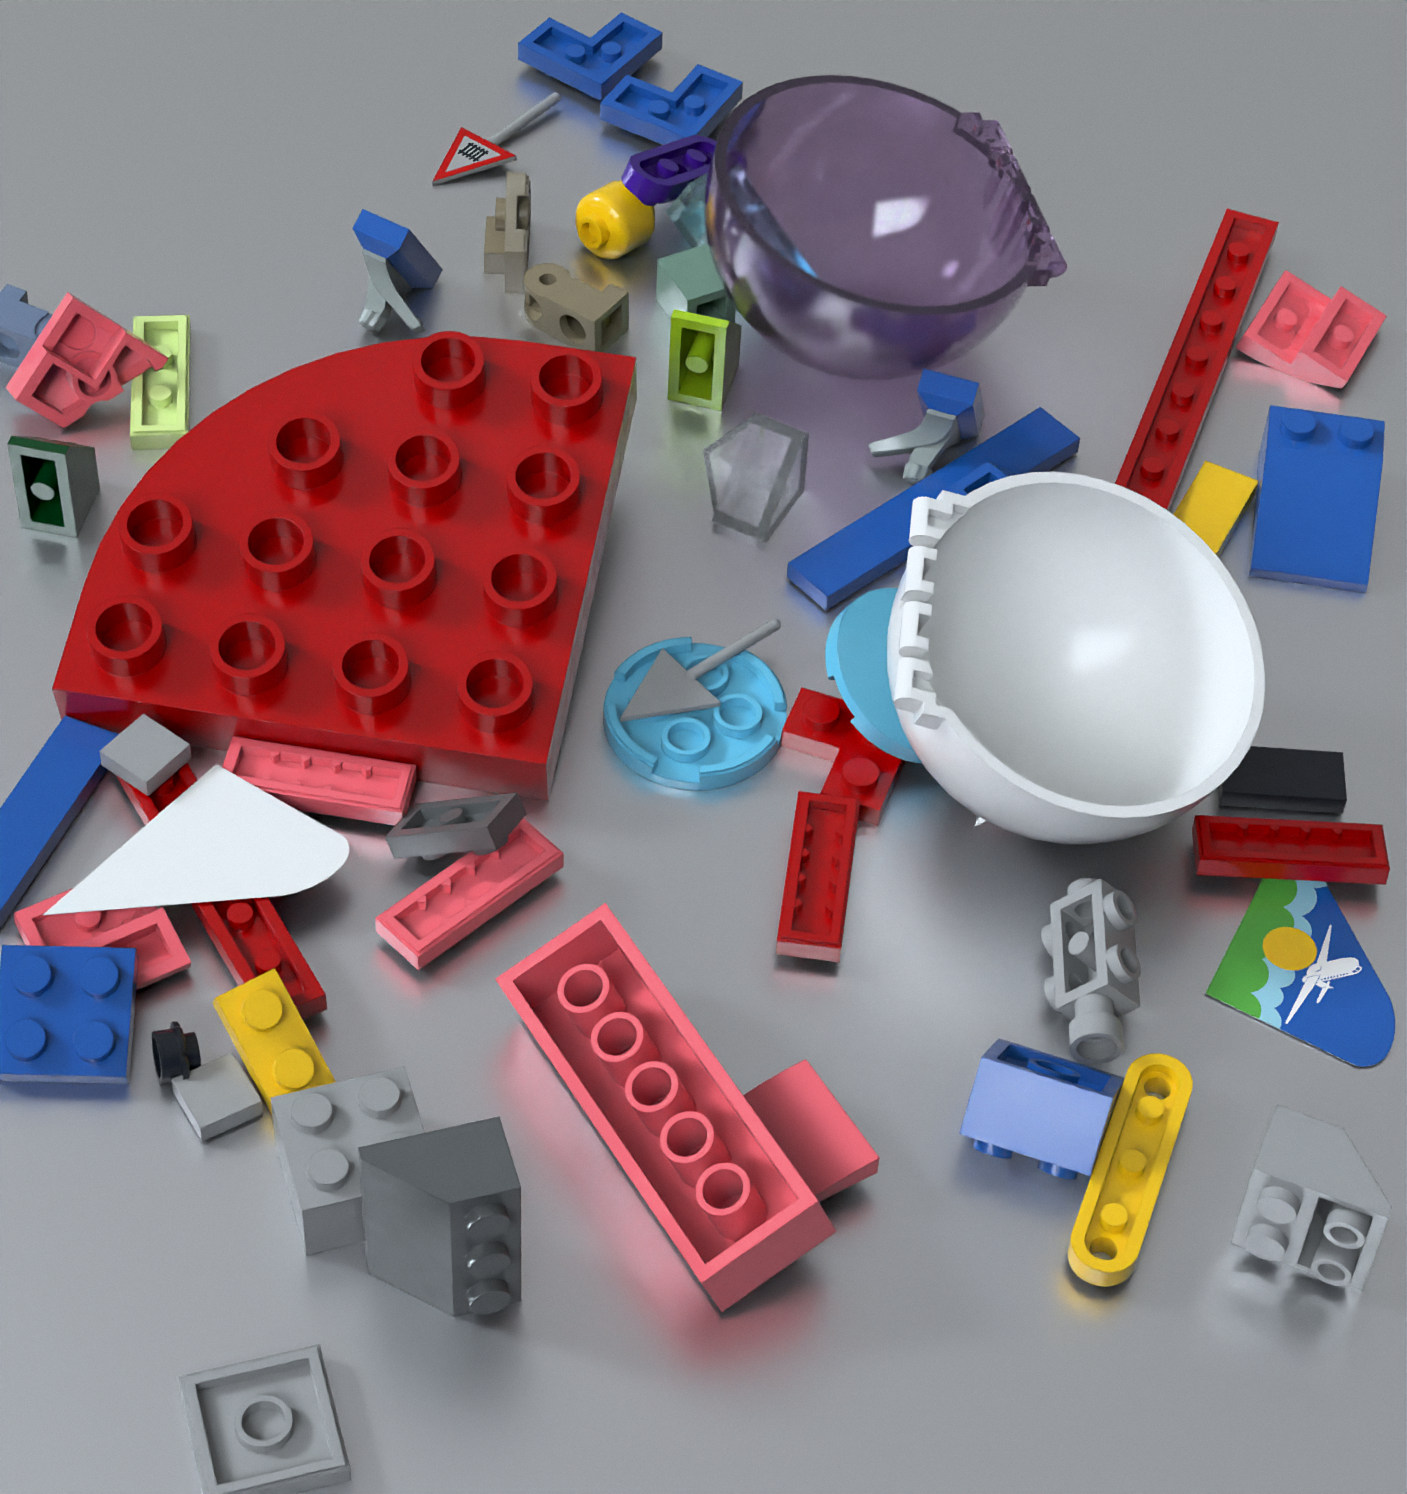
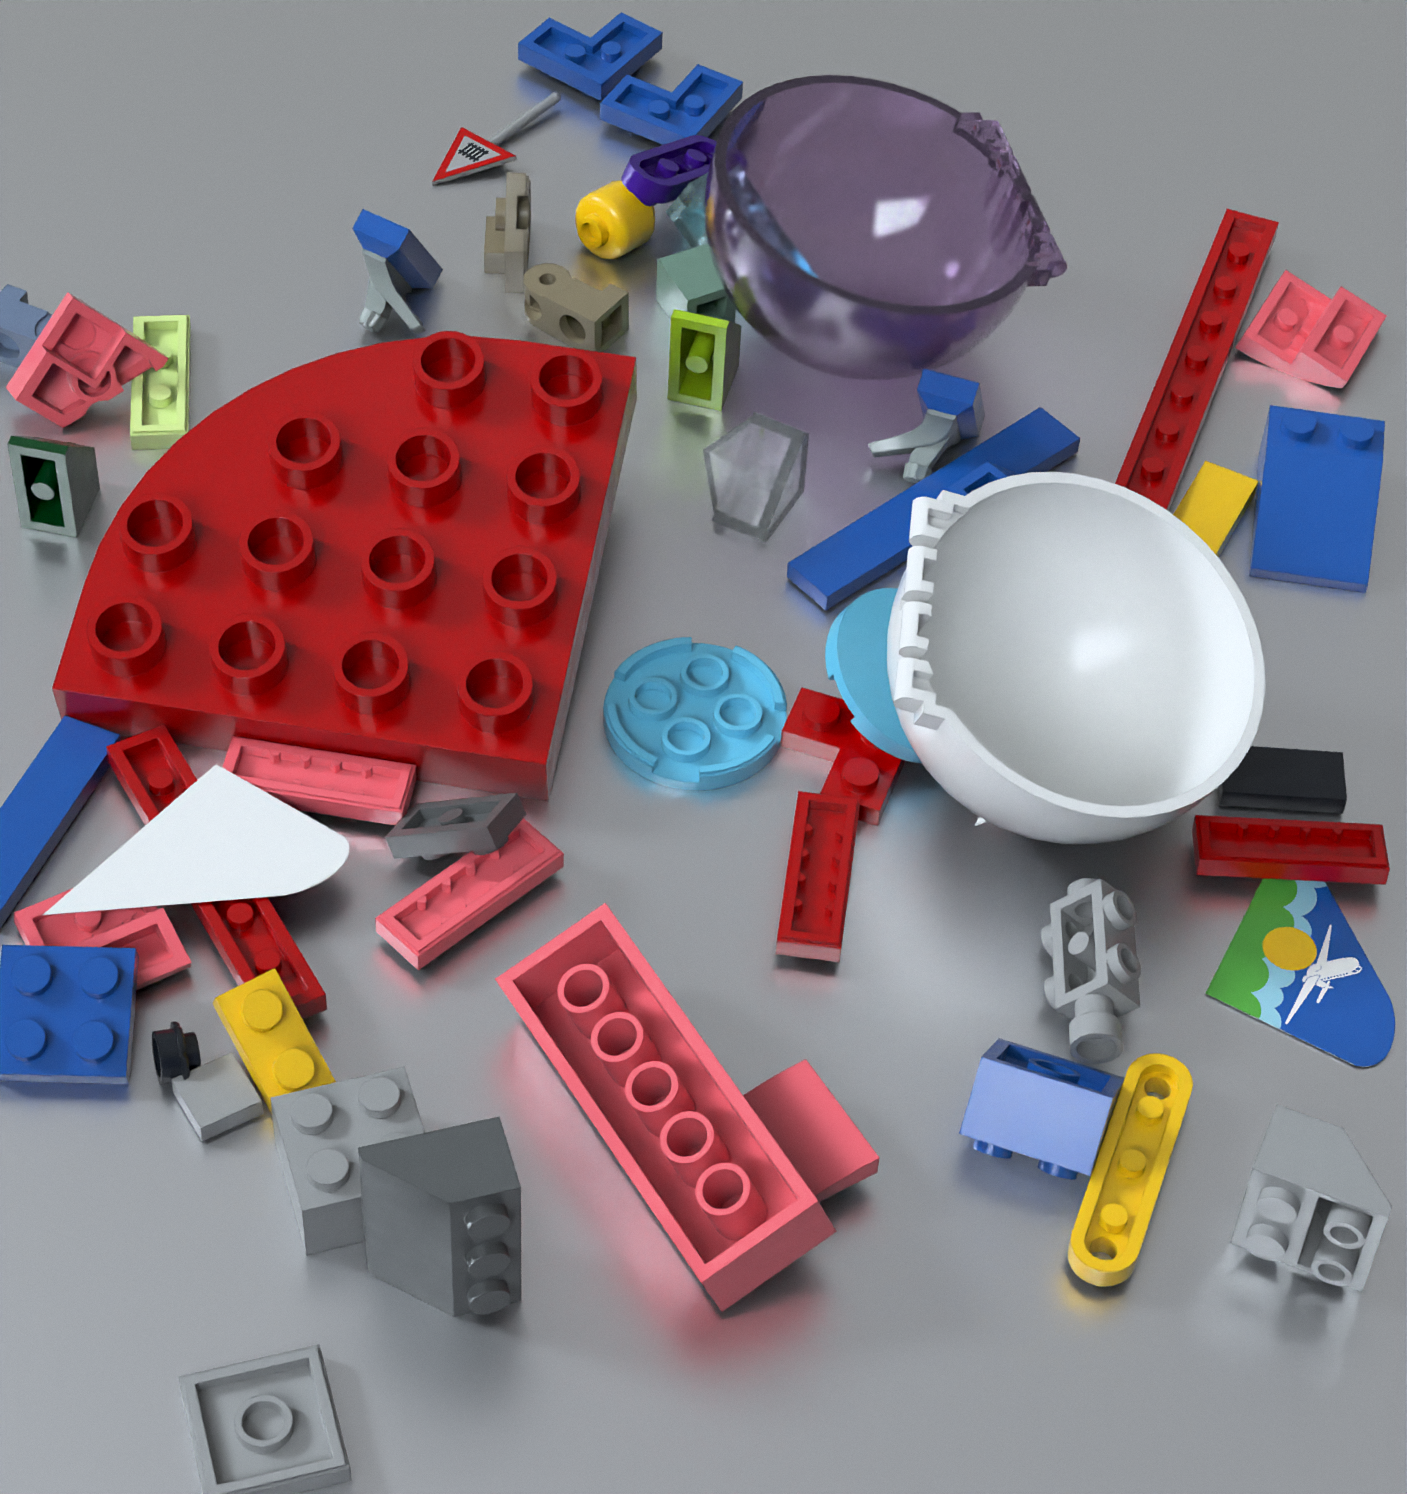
light grey tile [99,714,192,796] -> none
light grey piece [620,619,781,722] -> none

